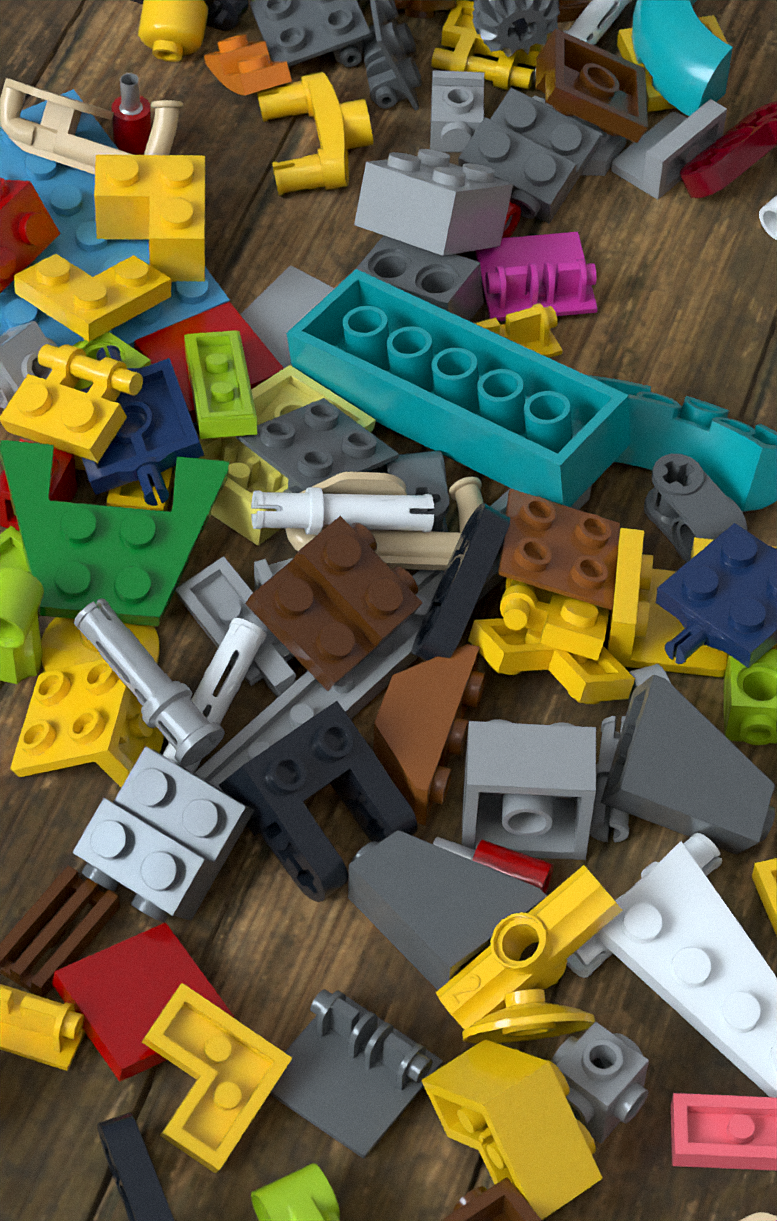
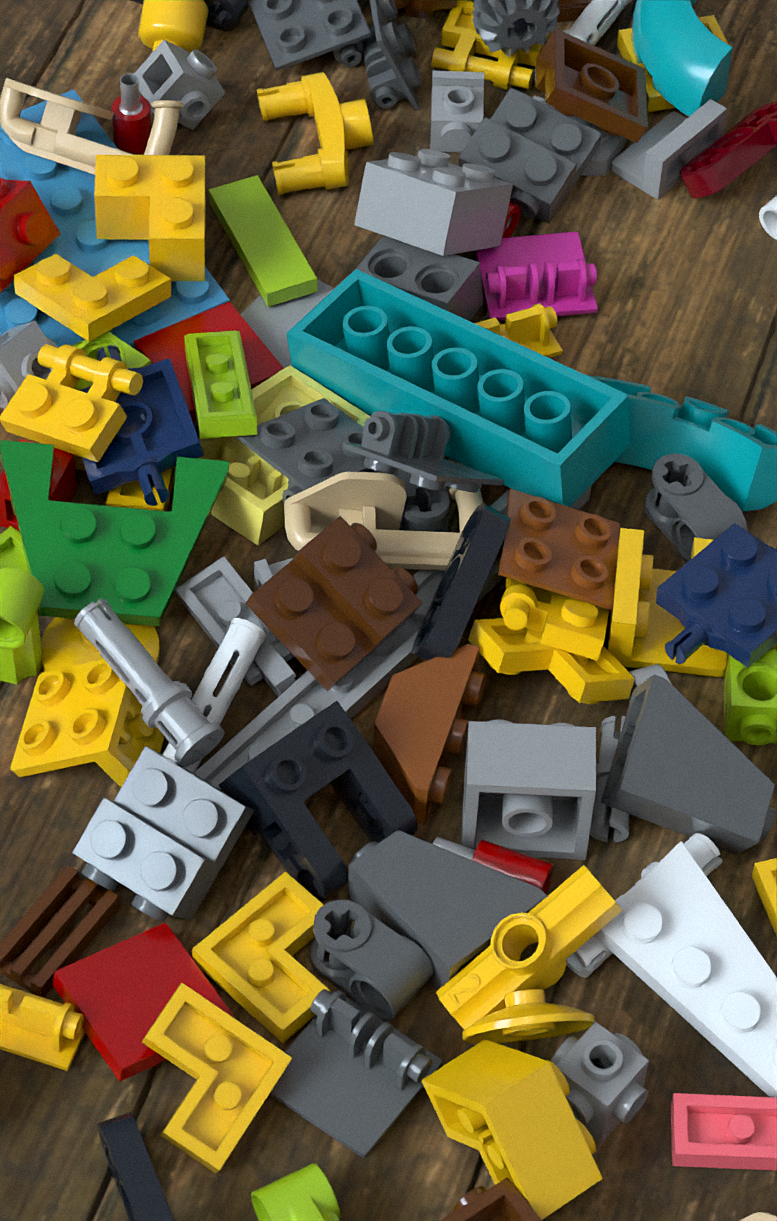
orange slope [204,34,292,96] -> none
white pin [251,487,434,535] -> none
none -> light grey brick [134,39,225,130]
none -> yellow plate [192,872,330,1043]
none -> lime tile [209,175,318,307]
none -> dark grey piece [310,899,434,1022]
none -> dark grey hinge [343,411,504,493]

